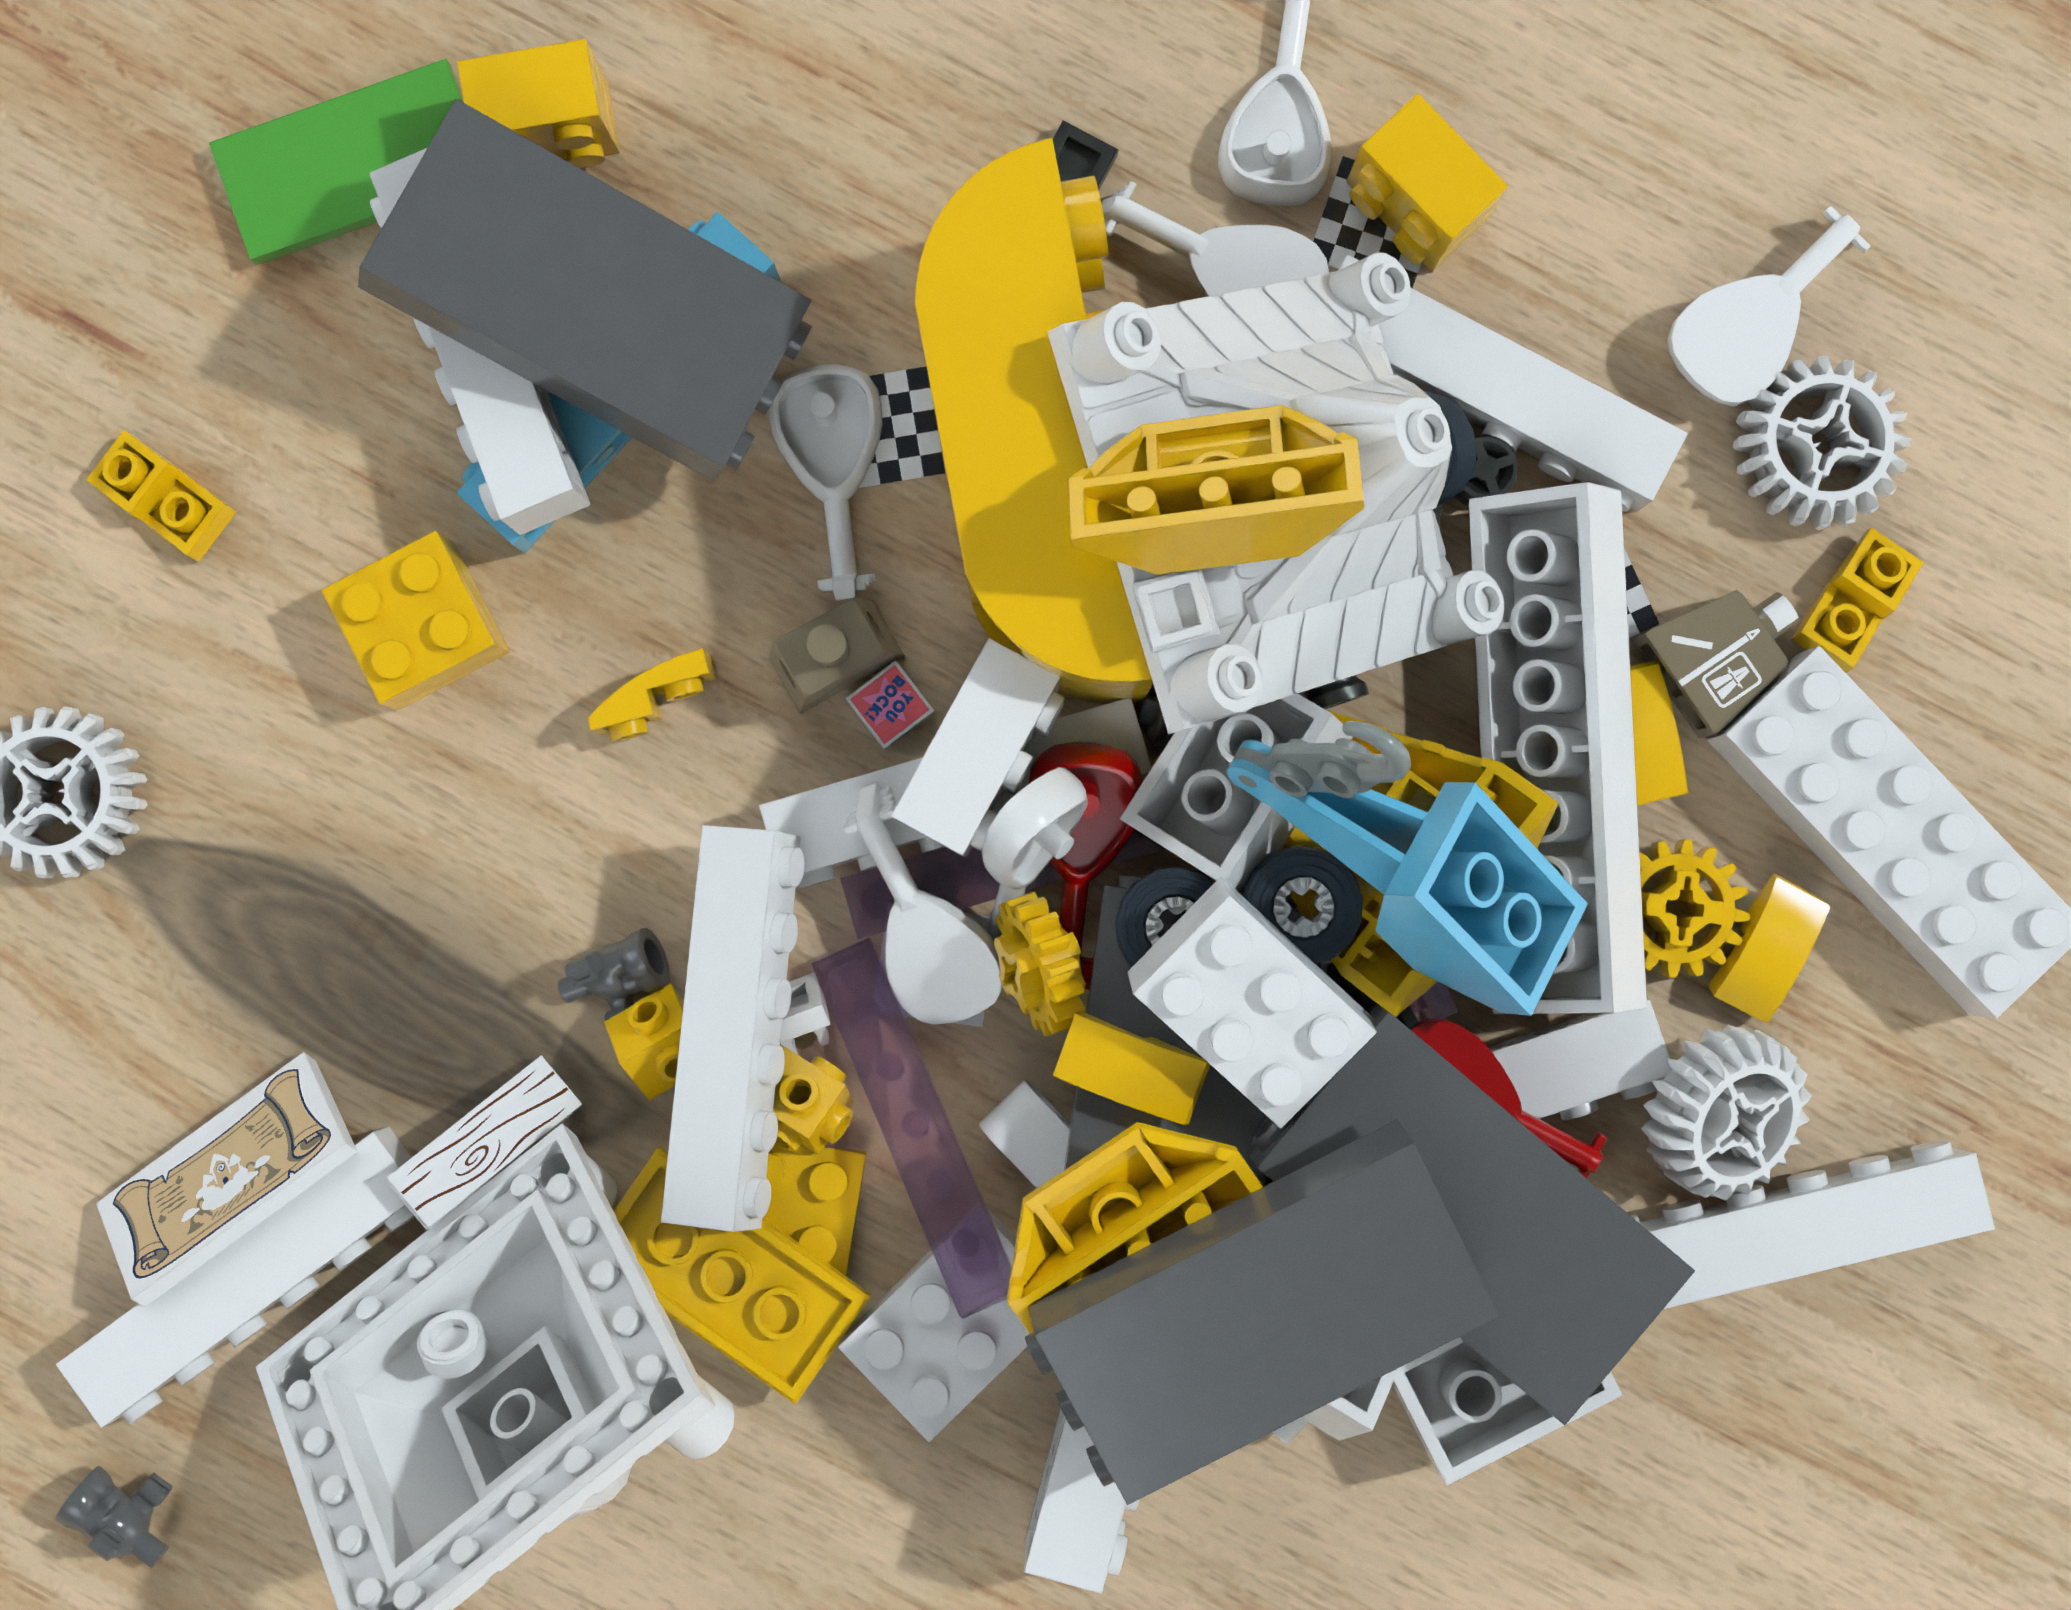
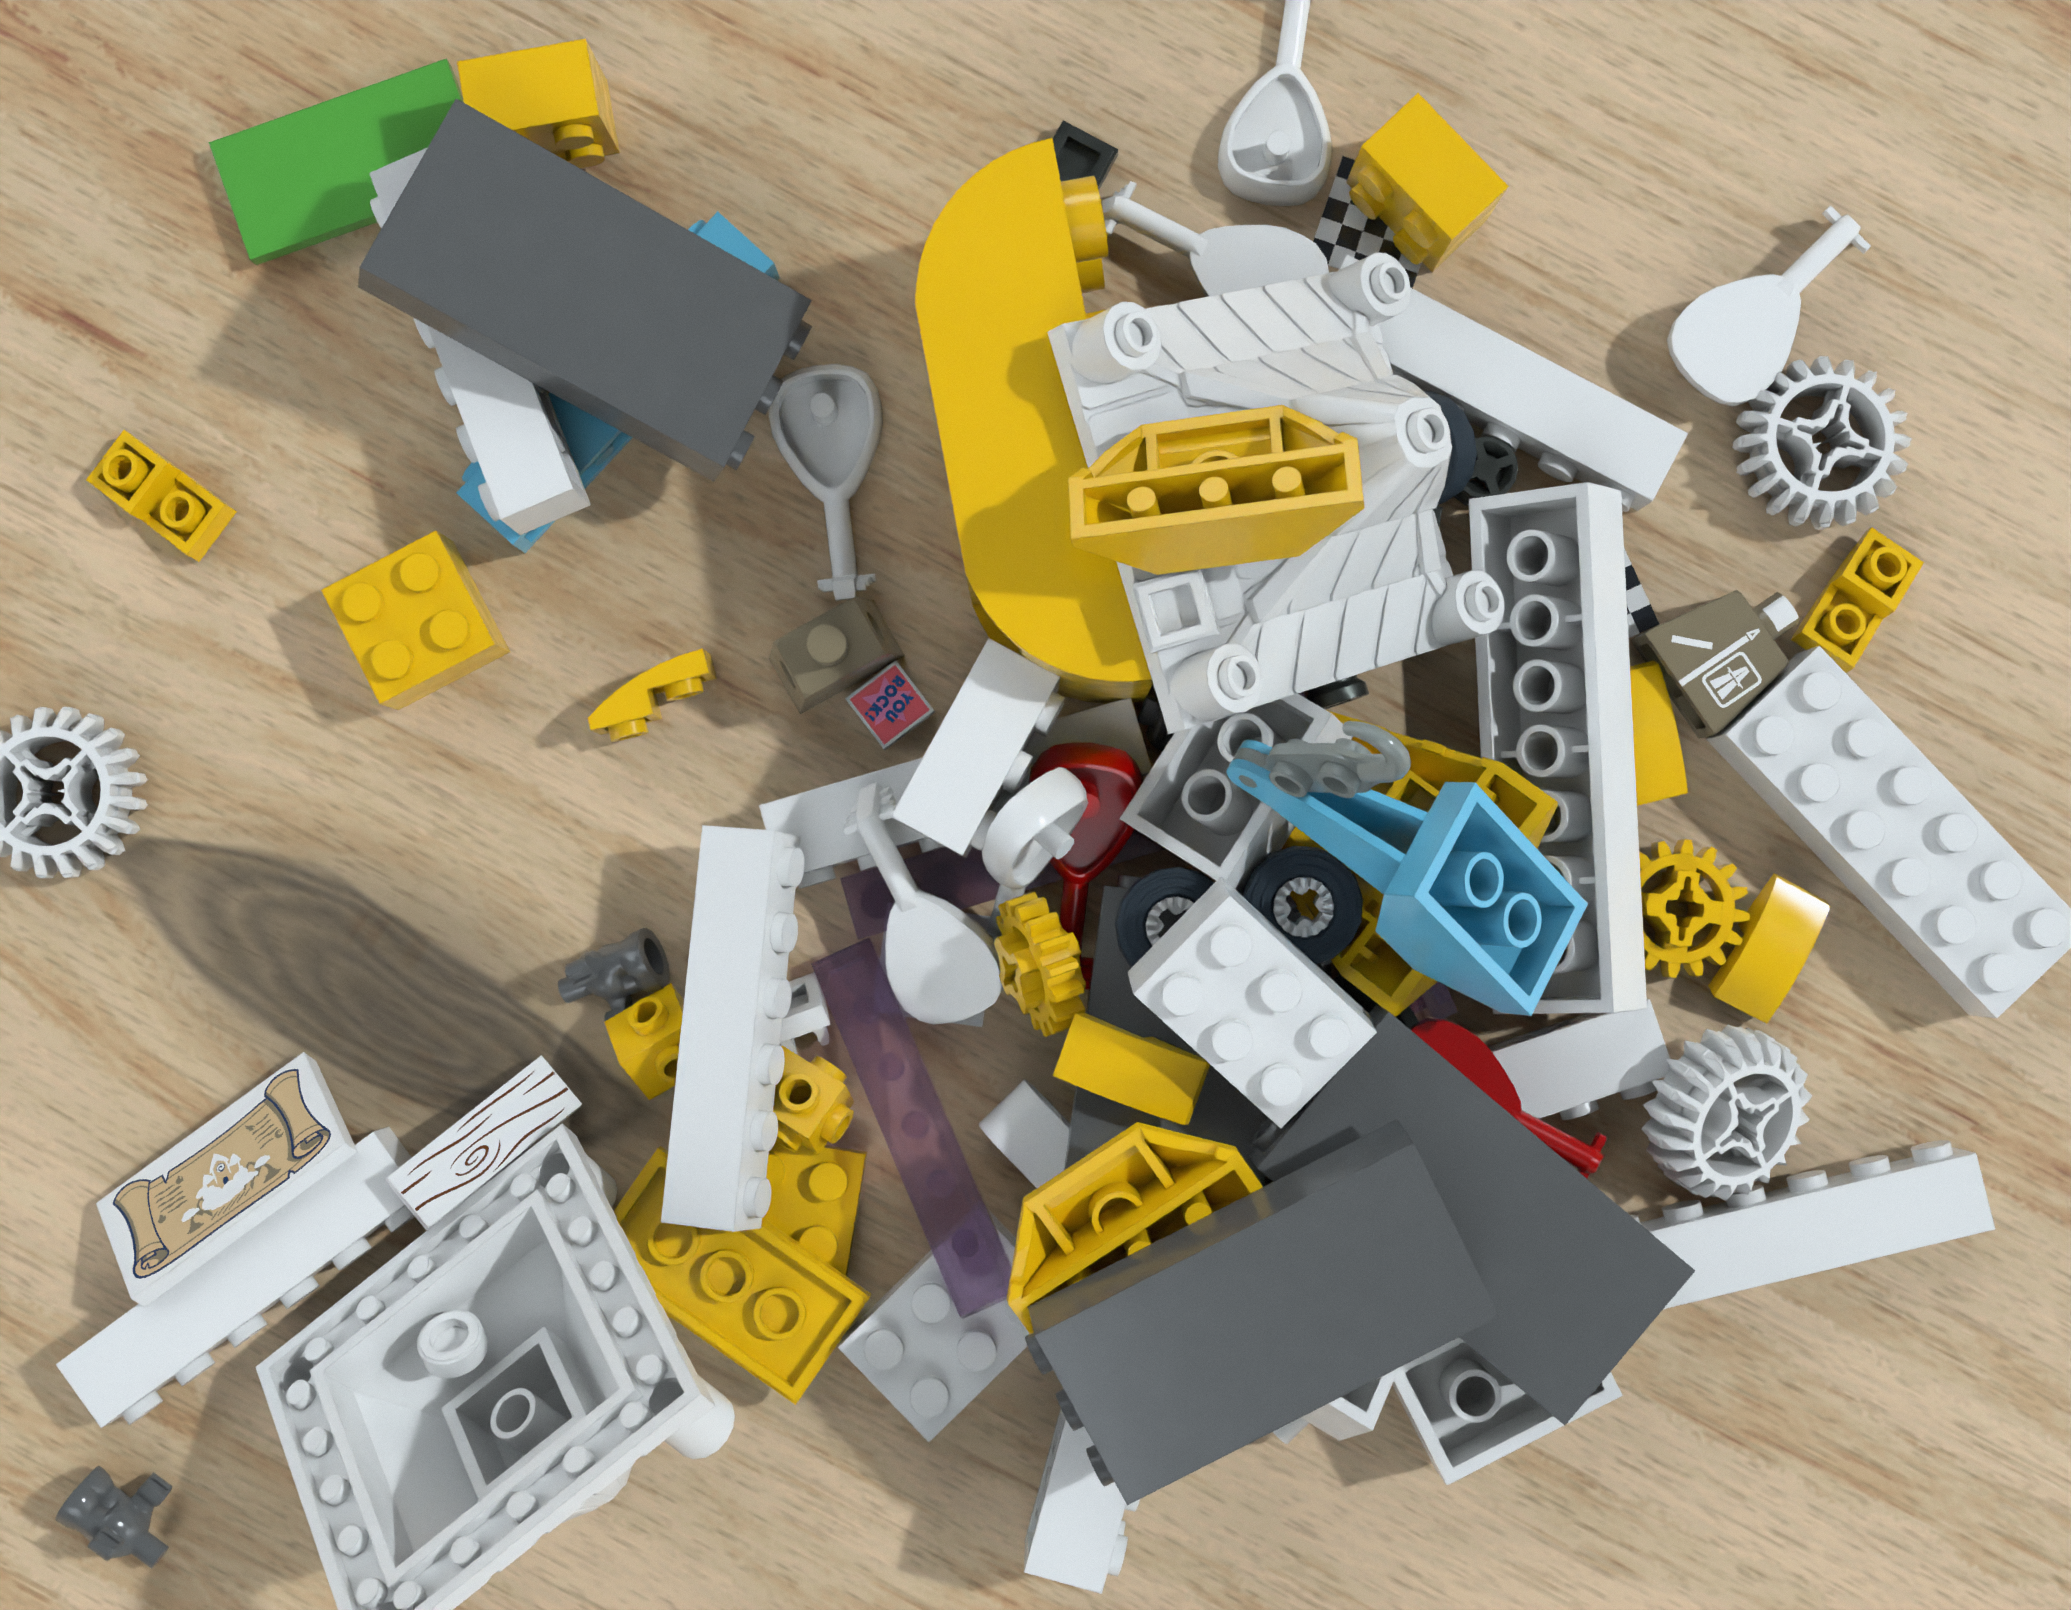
sticker [859,366,945,488] -> none

